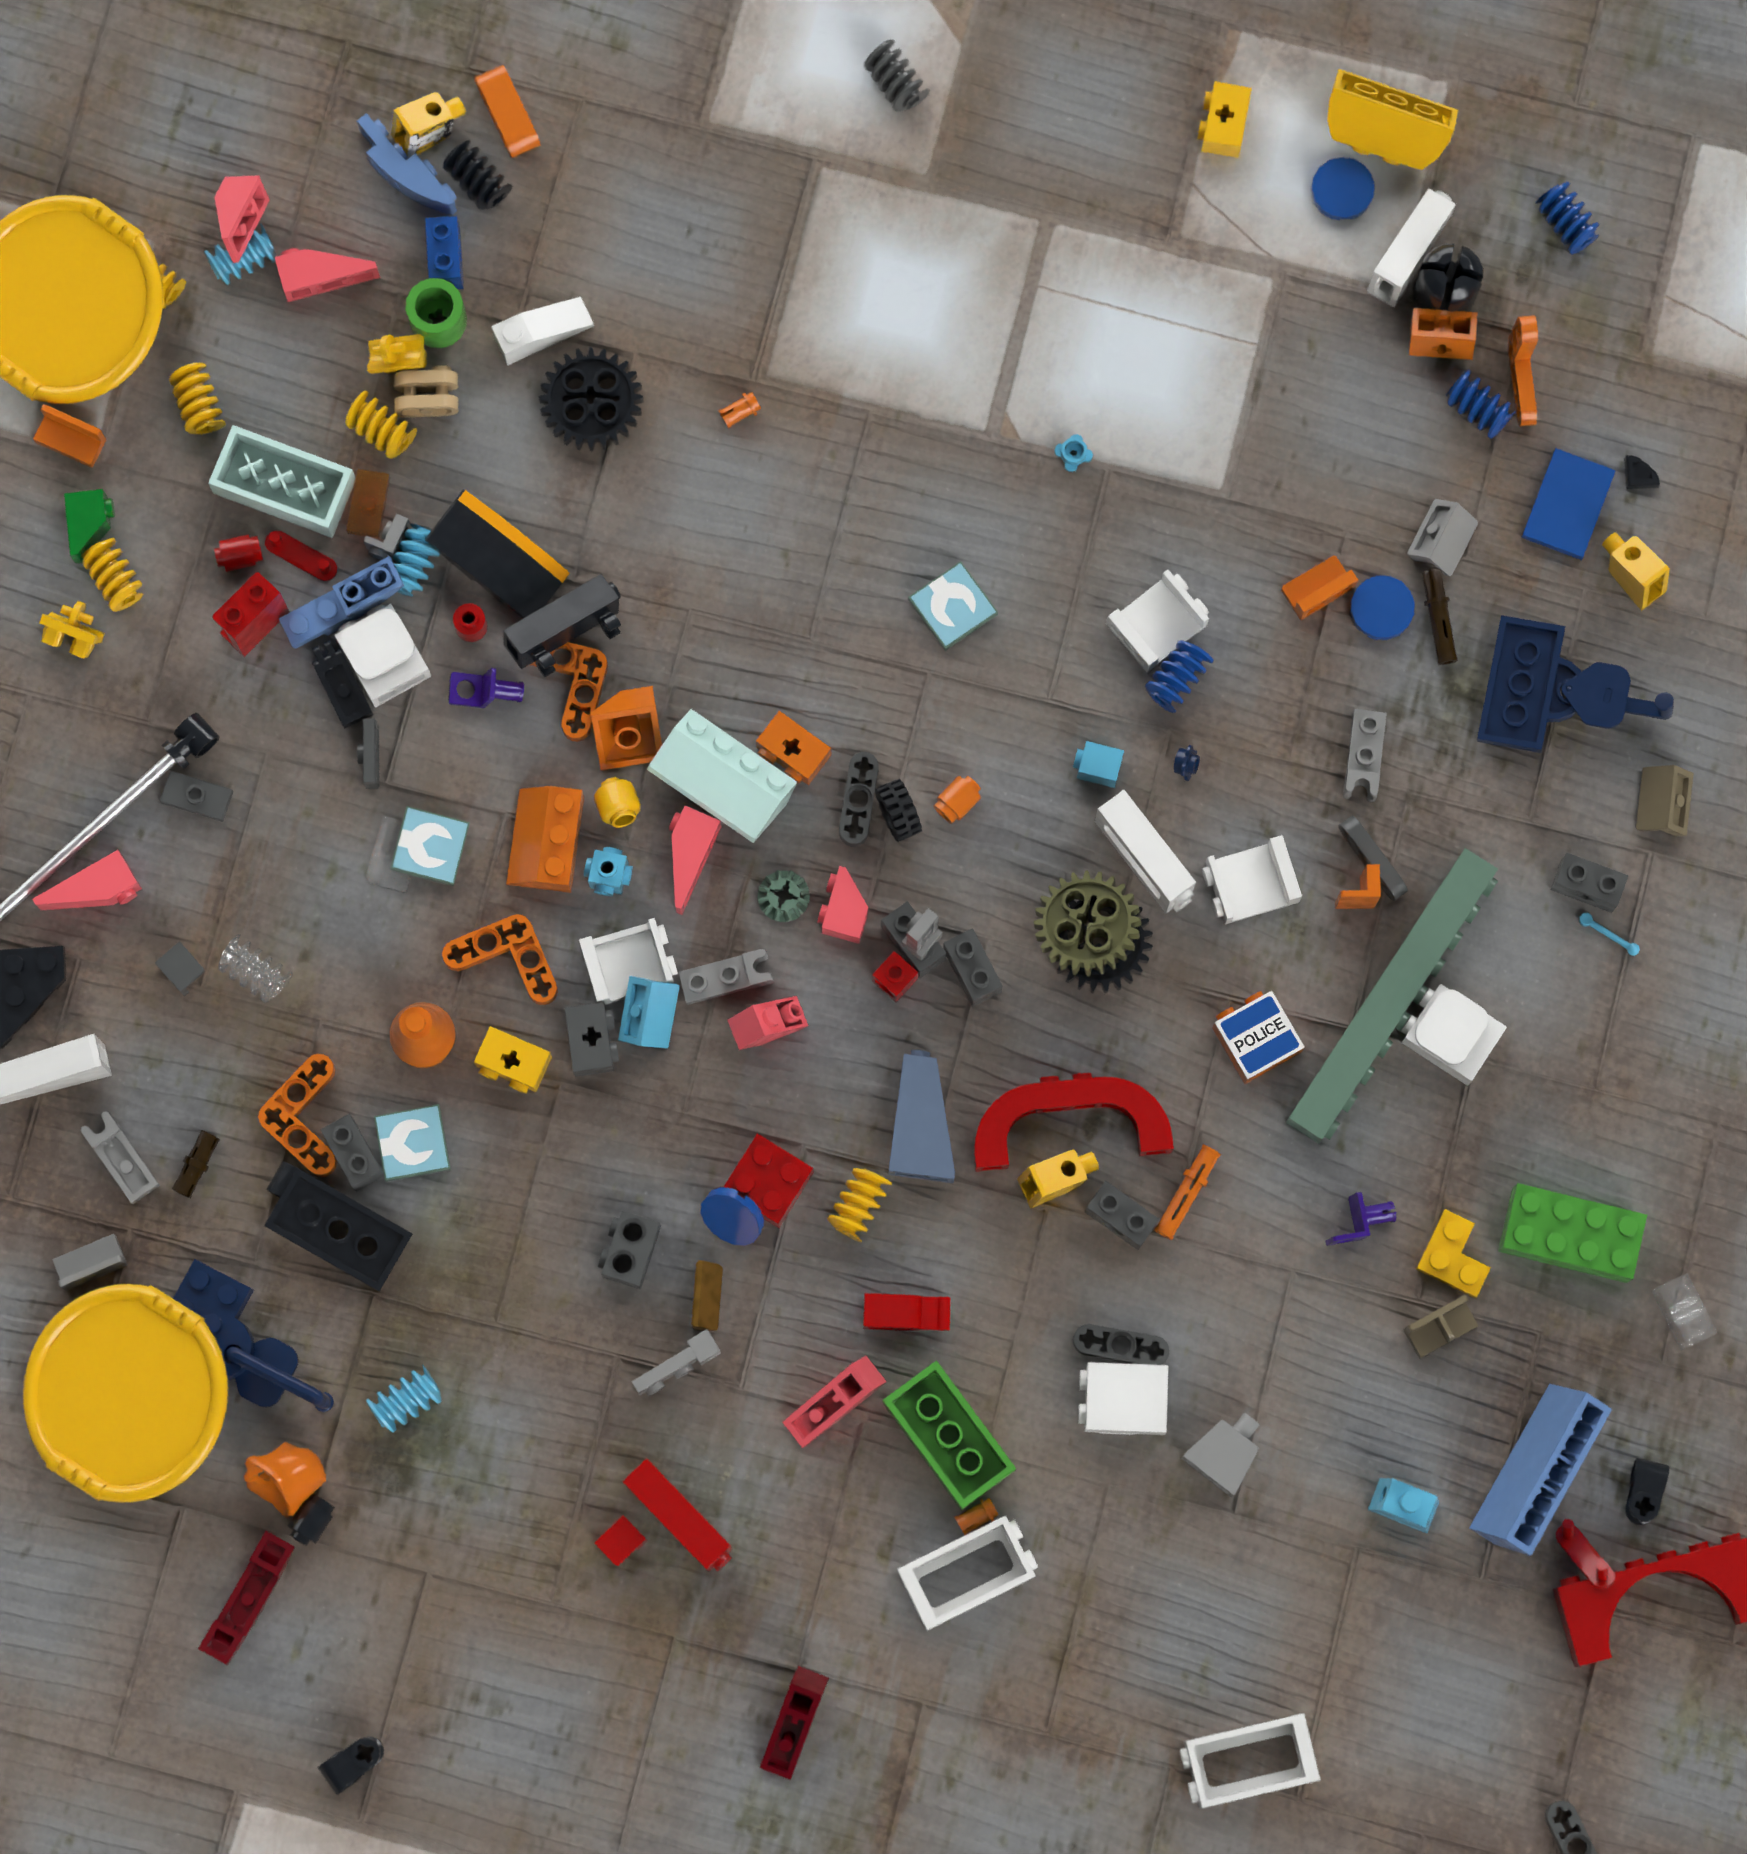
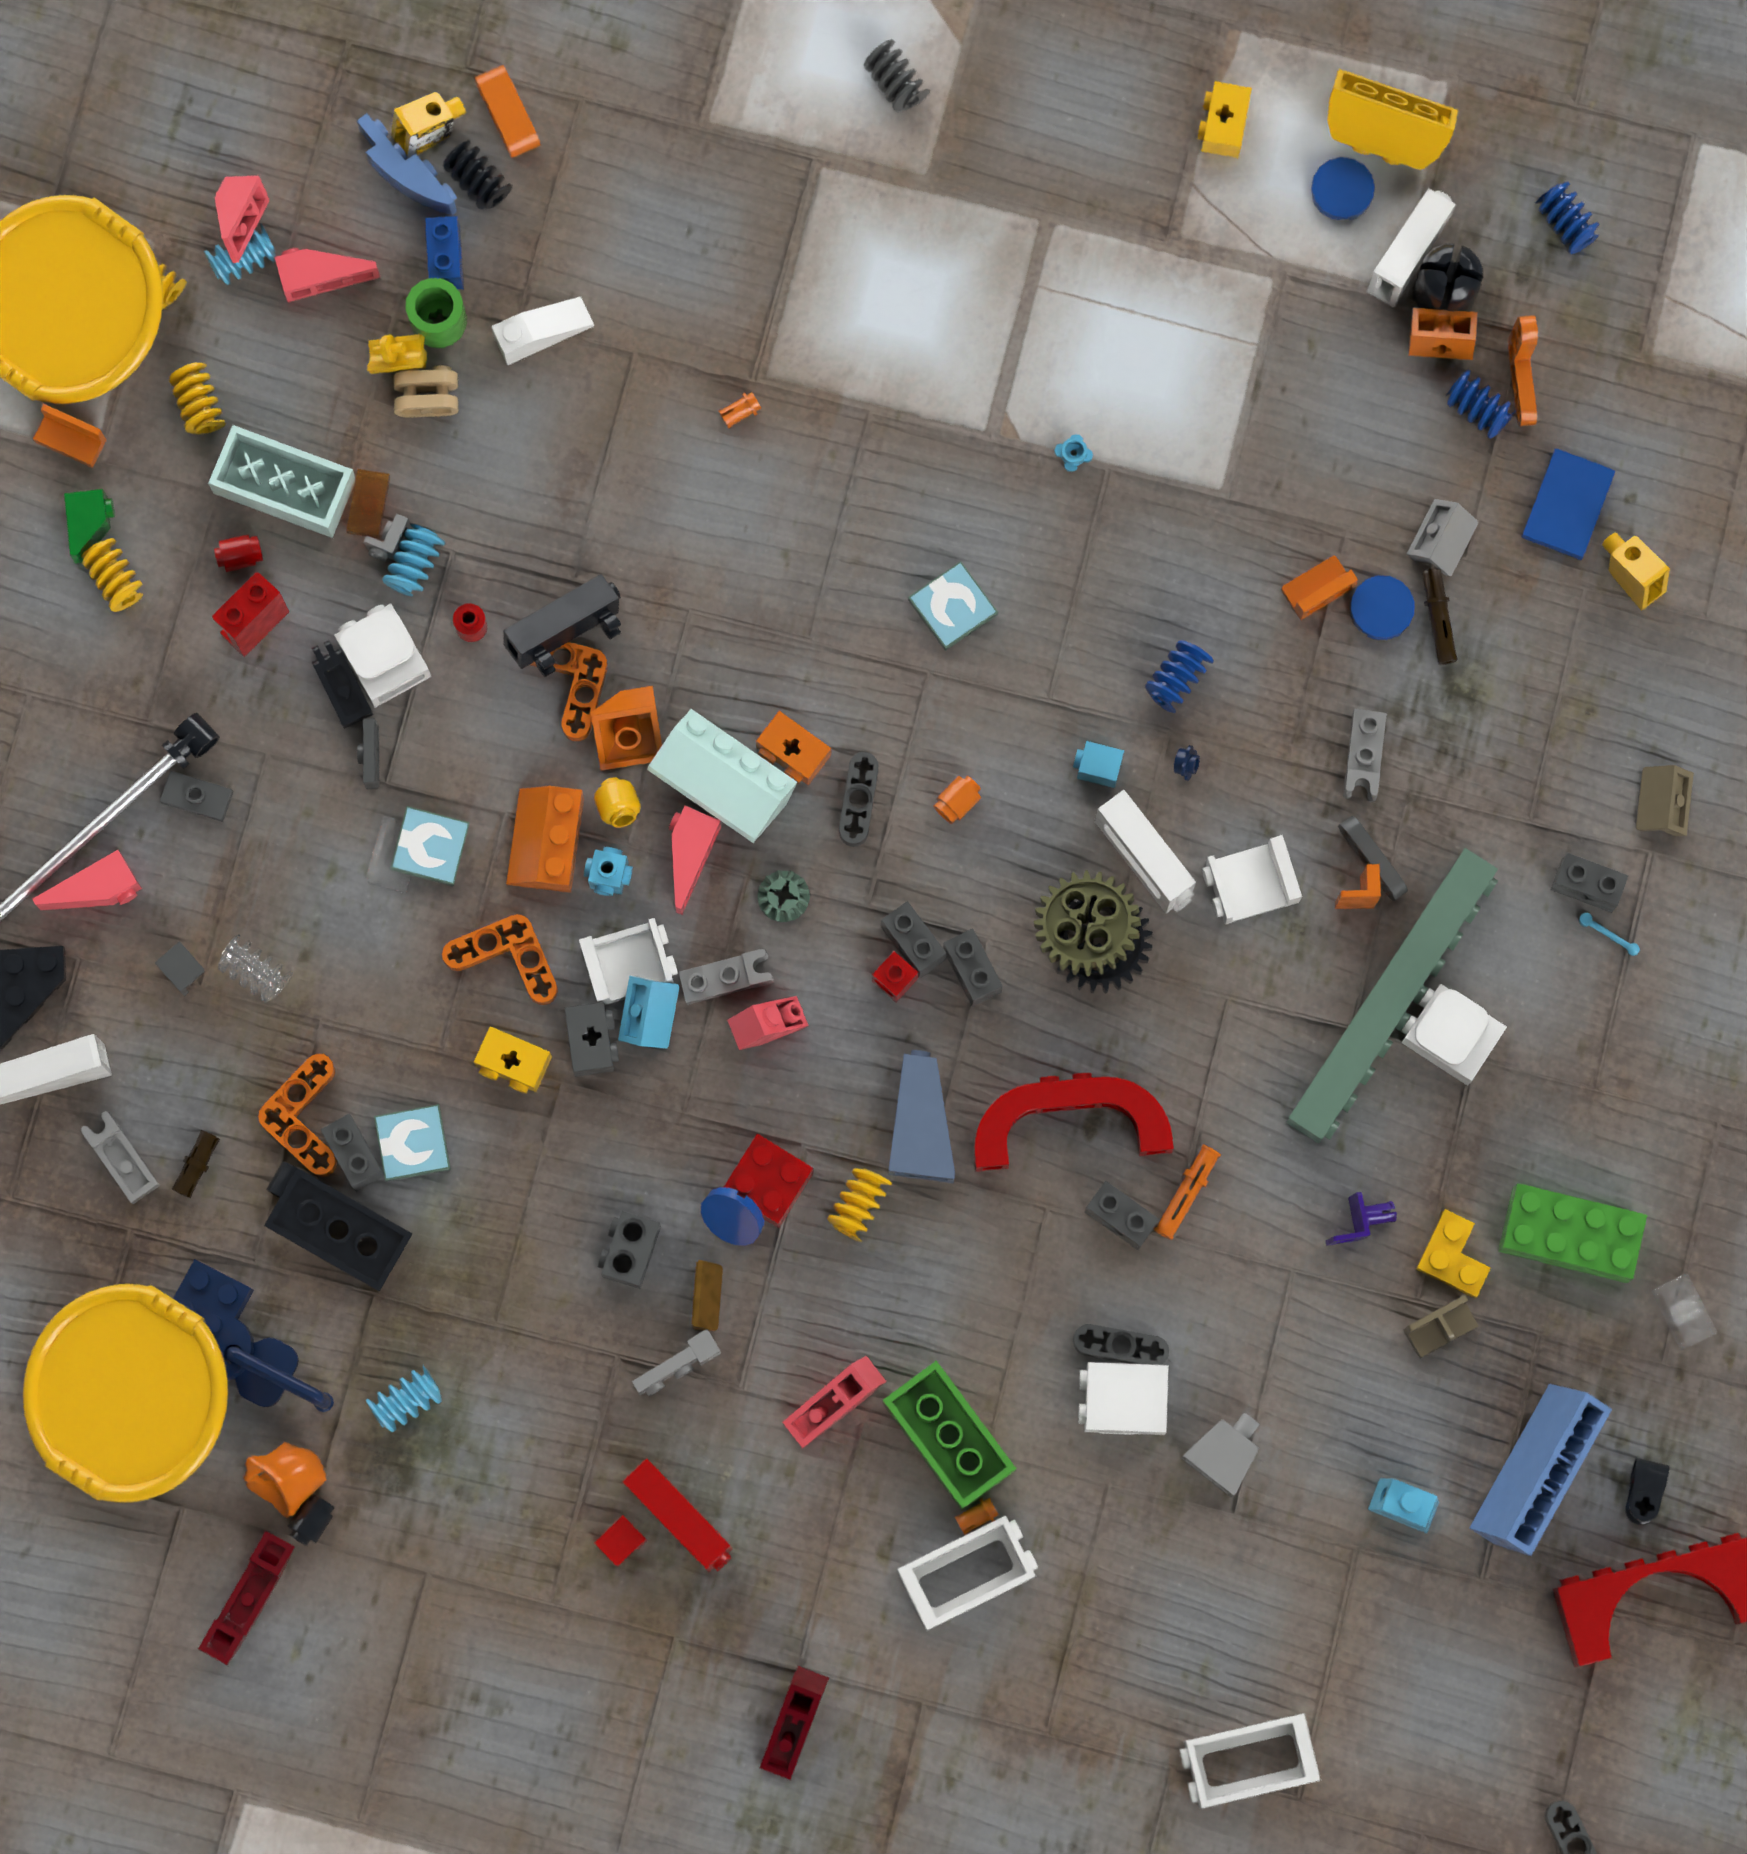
yellow hips [39,601,105,659] -> none
light grey panel [52,1234,128,1291] -> none
red piece [265,530,338,581] -> none
medium blue slope [279,556,404,649] -> none
black piece [318,1737,384,1795] -> none
yellow piece [345,390,417,459] -> none
orange cone [390,1002,456,1068] -> none
black slope [424,489,570,619] -> none
dark purple bracket [448,668,524,708] -> none
black gear [539,347,644,452] -> none
coral slope [817,866,868,944] -> none
red piece [863,1293,951,1331] -> none
black tyre [875,778,922,842] -> none
light grey plate [902,908,942,961] -> none
yellow torso [1017,1149,1099,1209] -> none
white panel [1106,570,1209,673] -> none
piece [1212,991,1305,1084] -> none
dark blue plate [1477,615,1674,753] -> none
red piece [1556,1519,1615,1589] -> none
black tile [1624,455,1660,489] -> none

